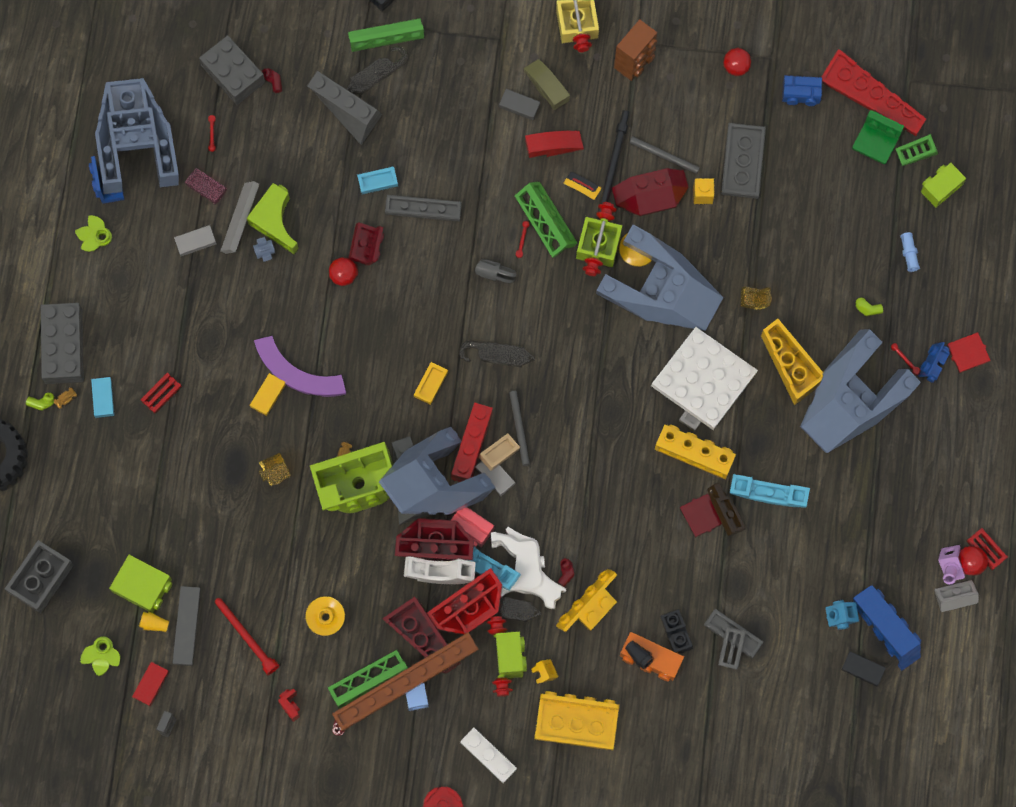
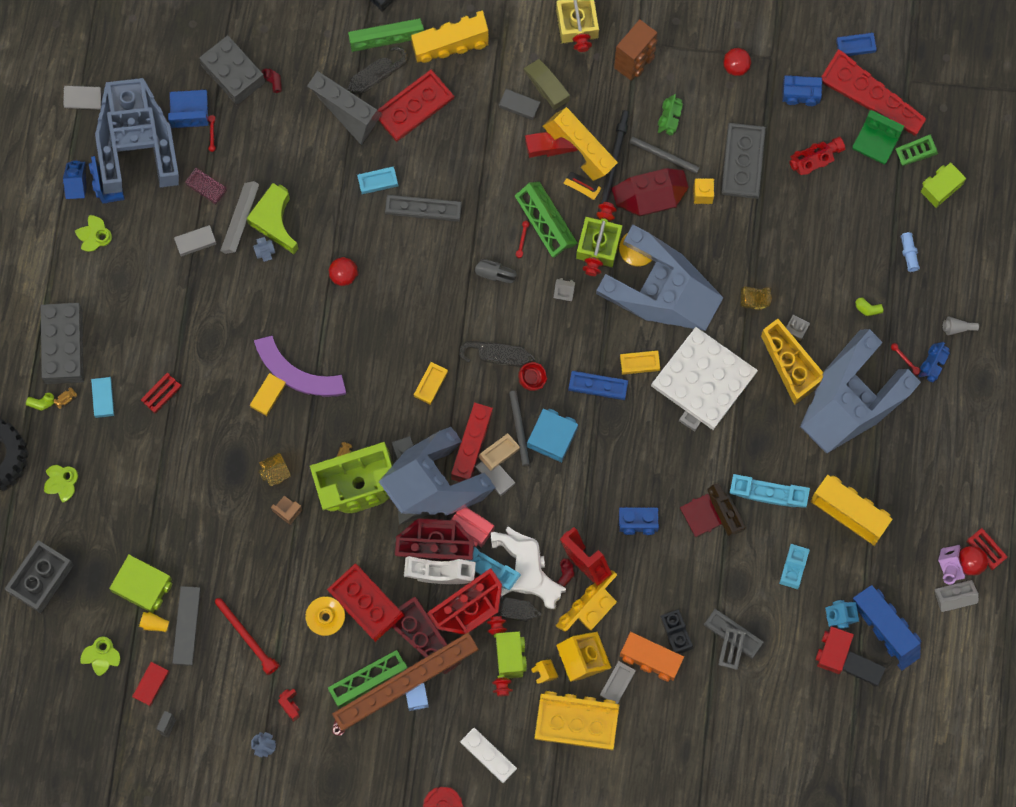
dark red bracket [348,222,384,266] -> none
black cone [625,640,654,670] -> none
yellow brick [655,425,736,480] -> none
red piece [947,332,991,373] -> none
none -> lime plate [44,465,78,502]
none -> blue slope [63,160,86,199]
none -> light grey slope [64,86,103,110]
none -> blue bracket [168,90,208,128]
none -> sand blue gear [251,732,276,757]
none -> medium nougat panel [271,496,302,525]
none -> red tile [327,563,404,642]
none -> red tile [378,69,454,142]
none -> yellow wedge [411,10,488,63]
none -> red hair [518,362,547,391]
none -> dark azure brick [527,409,578,463]
none -> yellow arch [543,107,618,181]
none -> light grey tile [553,278,575,301]
none -> yellow slope [556,632,611,682]
none -> red panel [560,527,612,587]
none -> blue tile [568,371,628,400]
none -> light grey tile [600,661,636,704]
none -> blue bracket [619,508,659,535]
none -> yellow tile [620,351,660,375]
none -> bright green hinge [658,94,683,135]
none -> medium azure slope [779,544,810,589]
none -> light grey tile [786,315,810,341]
none -> red brick [789,137,845,175]
none -> yellow piece [810,475,892,546]
none -> red brick [815,626,854,674]
none -> blue tile [836,33,877,56]
none -> light grey cone [943,316,979,335]

